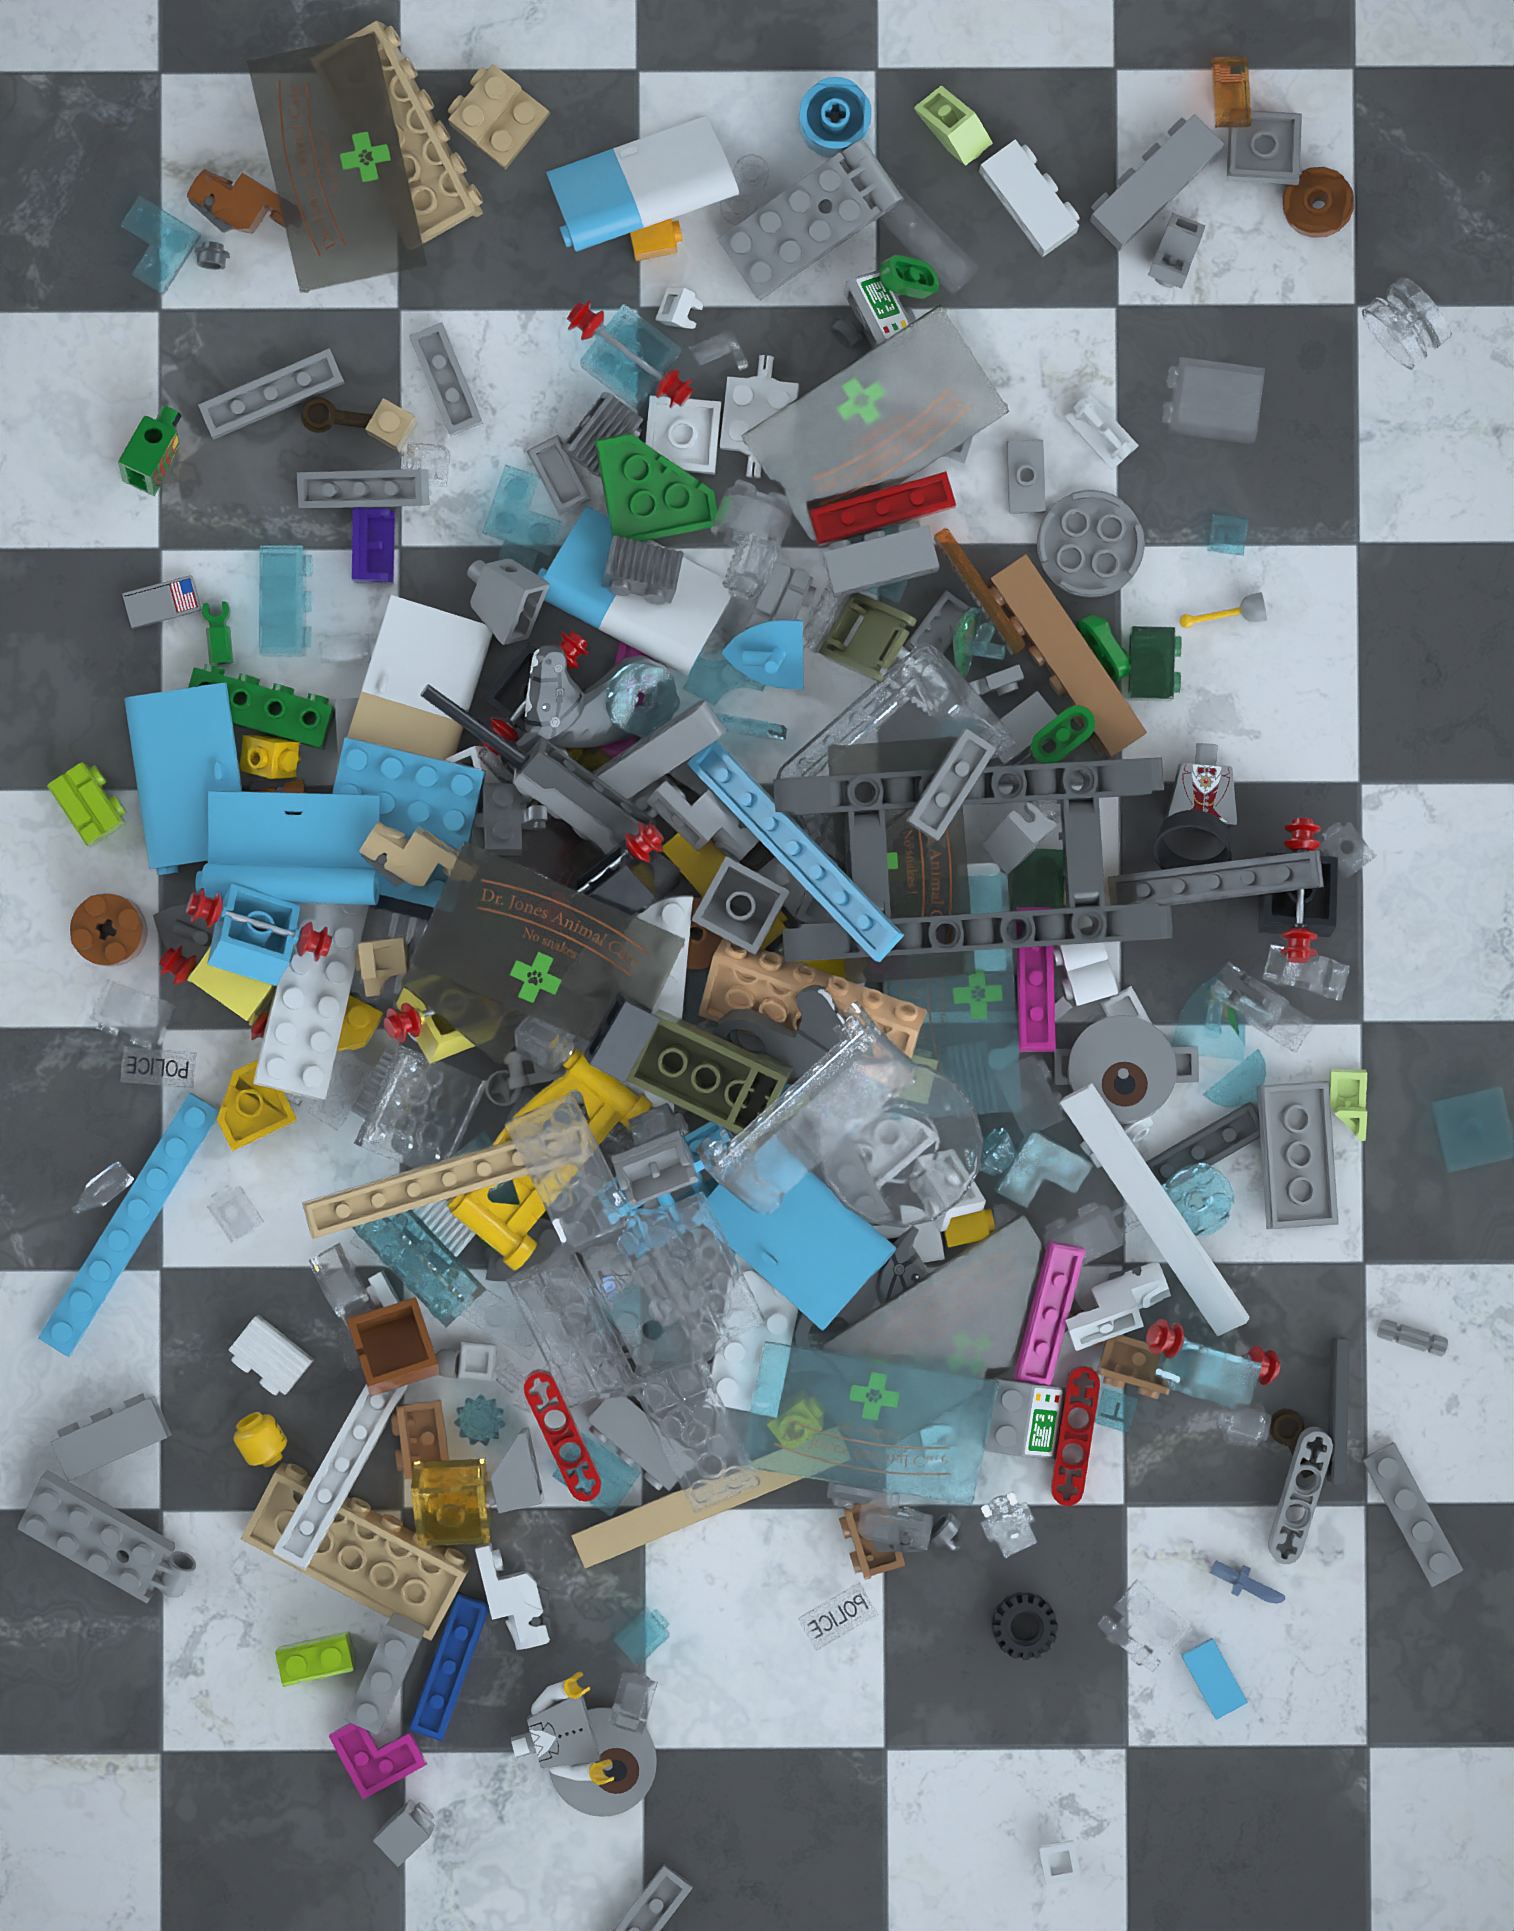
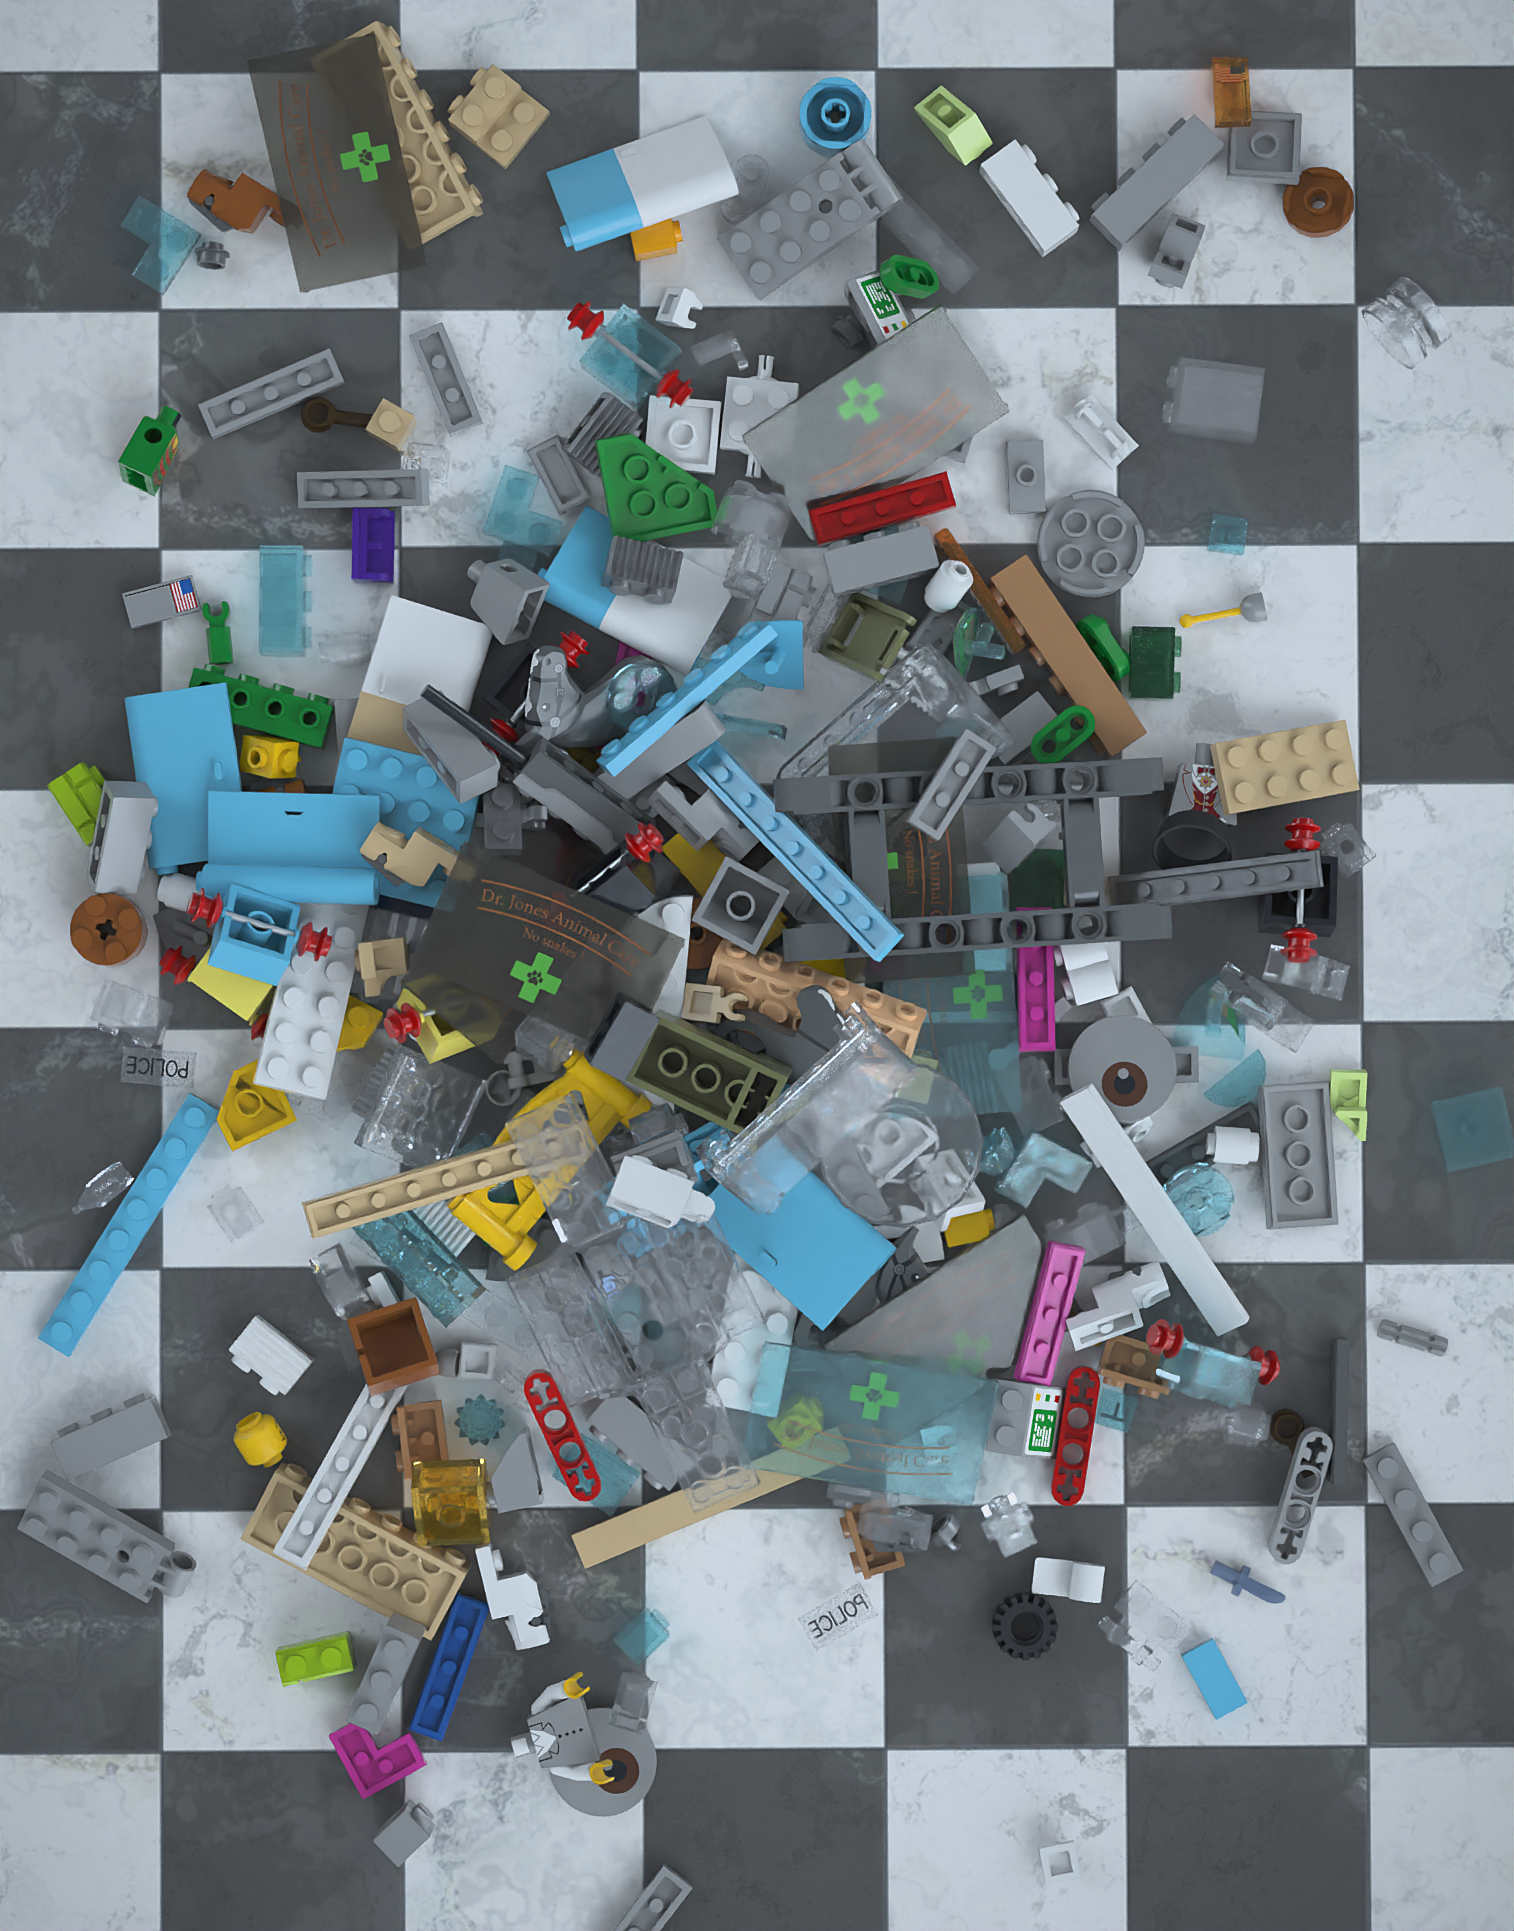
none -> light grey brick [86,780,158,895]
none -> white brick [157,873,198,912]
none -> light grey brick [403,690,500,804]
none -> medium azure plate [596,620,778,777]
none -> white hinge [606,1155,716,1228]
none -> tan plate [681,983,748,1024]
none -> white brick [924,560,973,613]
none -> white panel [1032,1557,1105,1603]
none -> white brick [1206,1126,1259,1164]
none -> tan plate [1210,720,1360,815]

